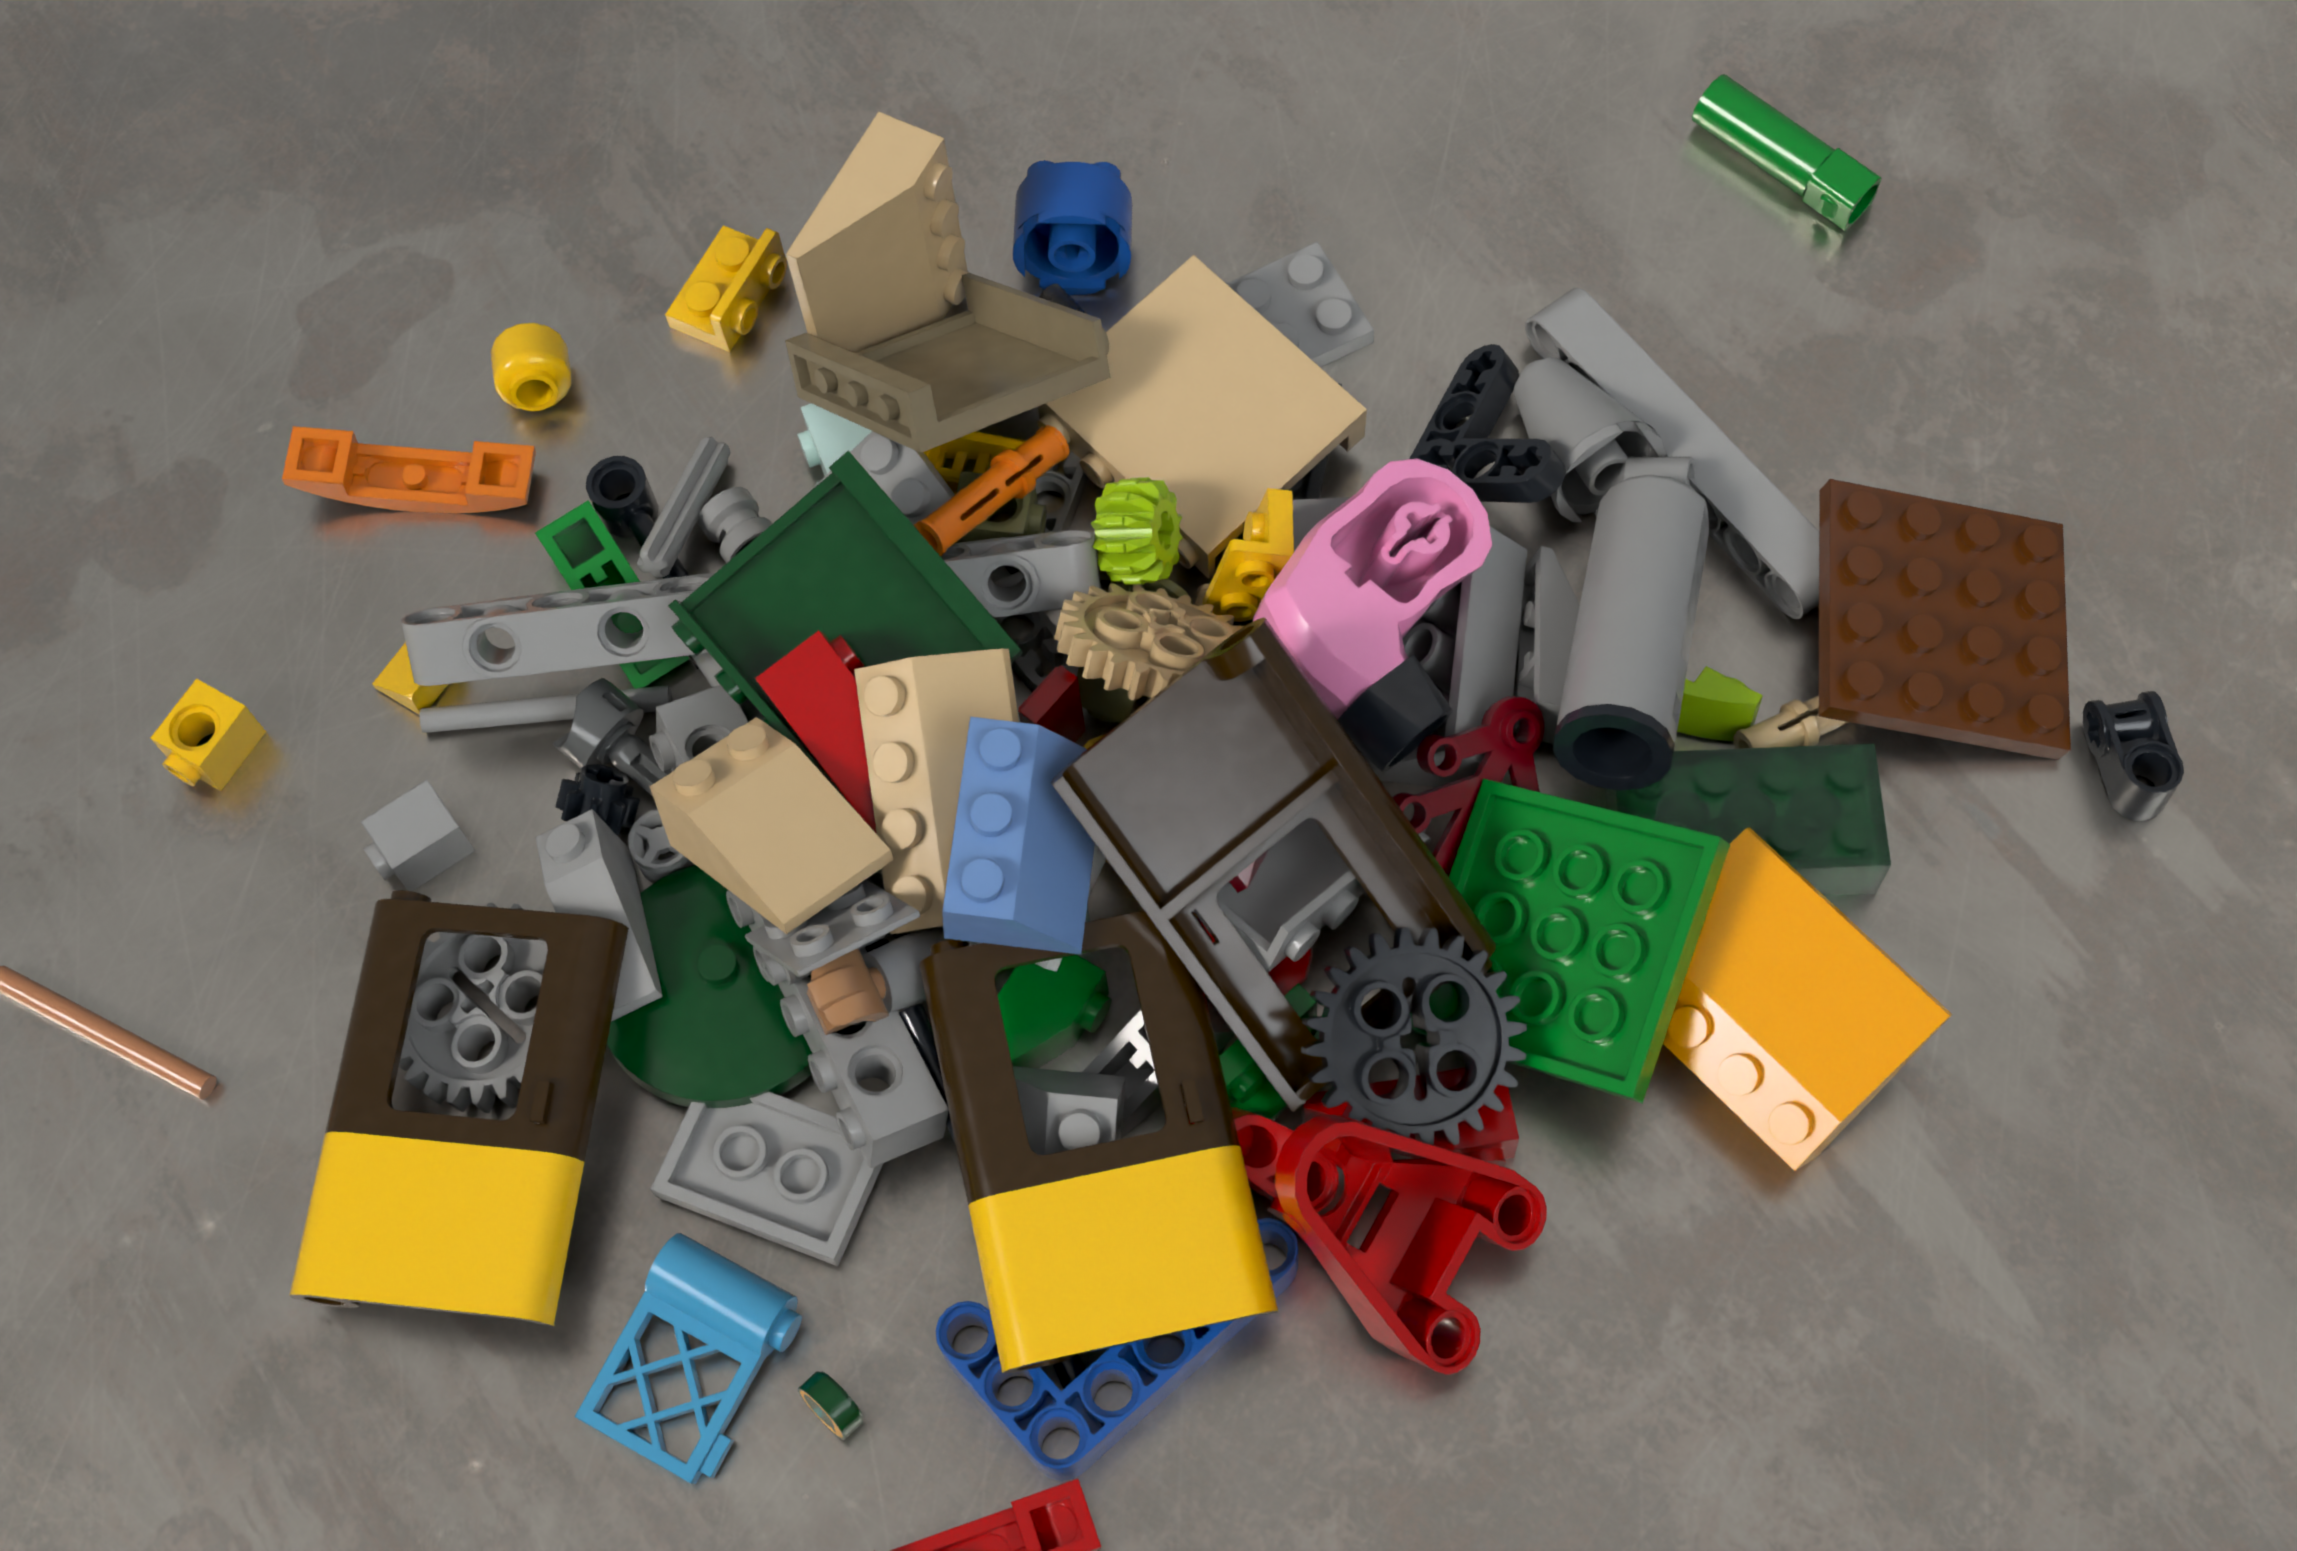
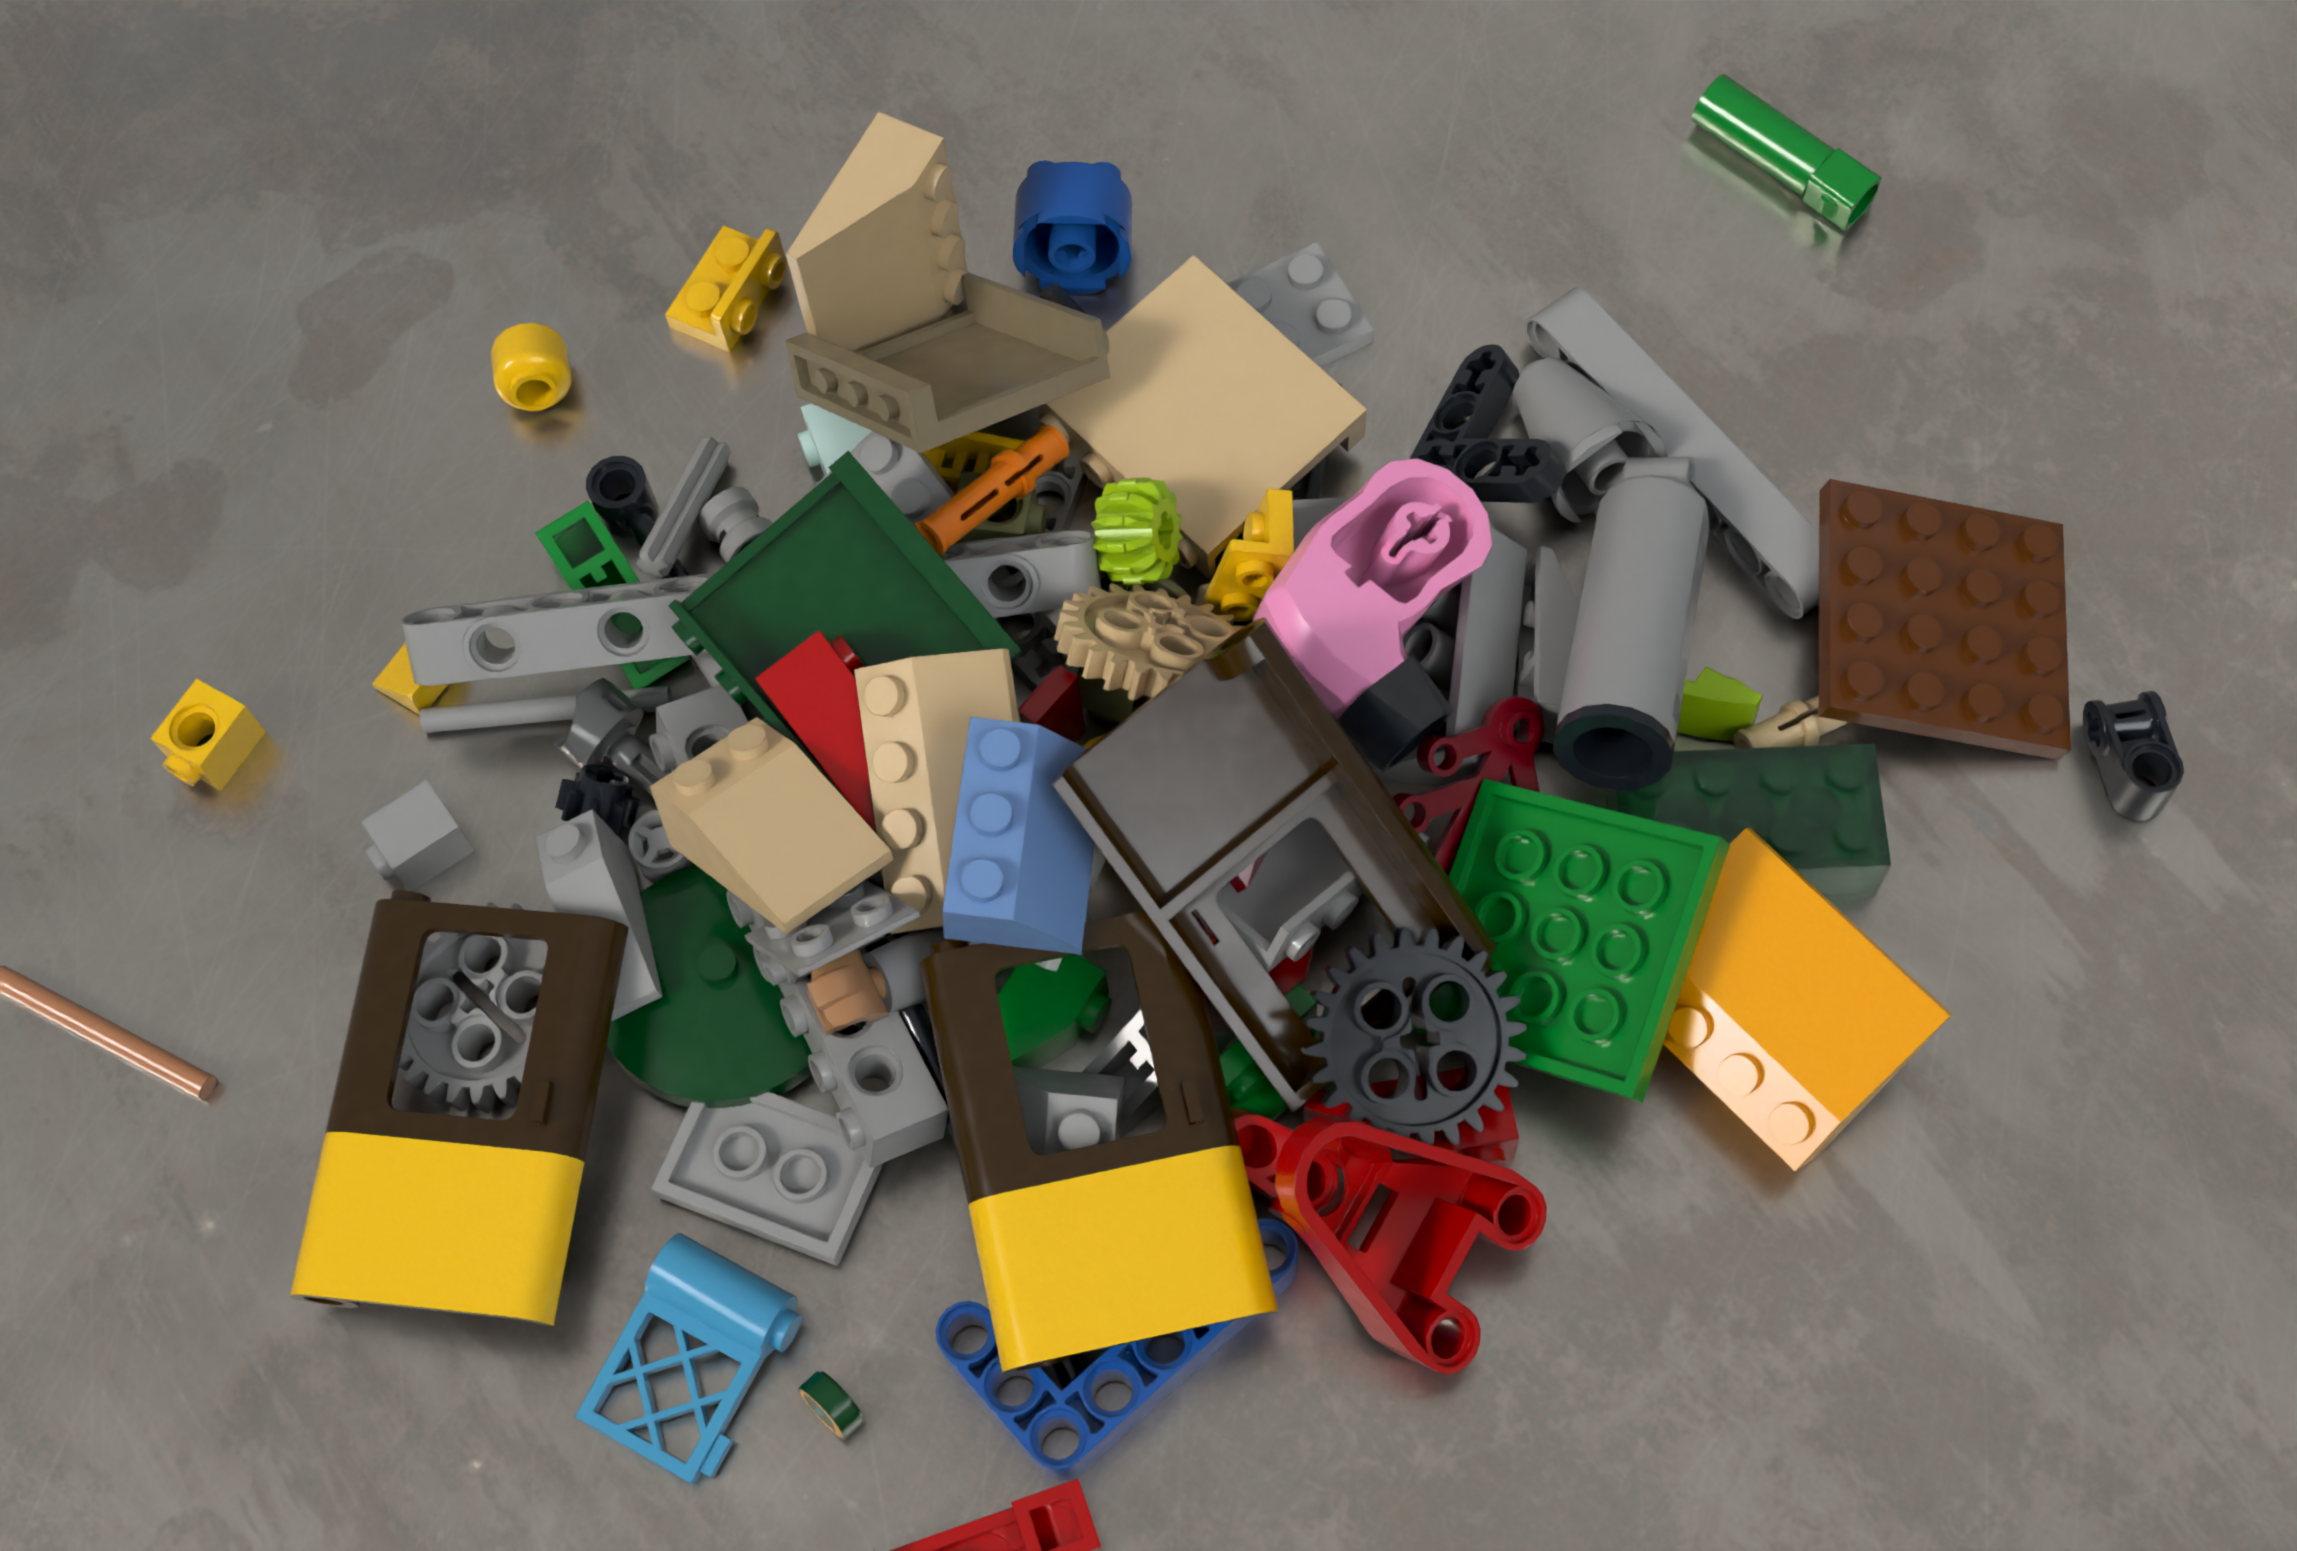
orange slope [282,426,536,514] -> none

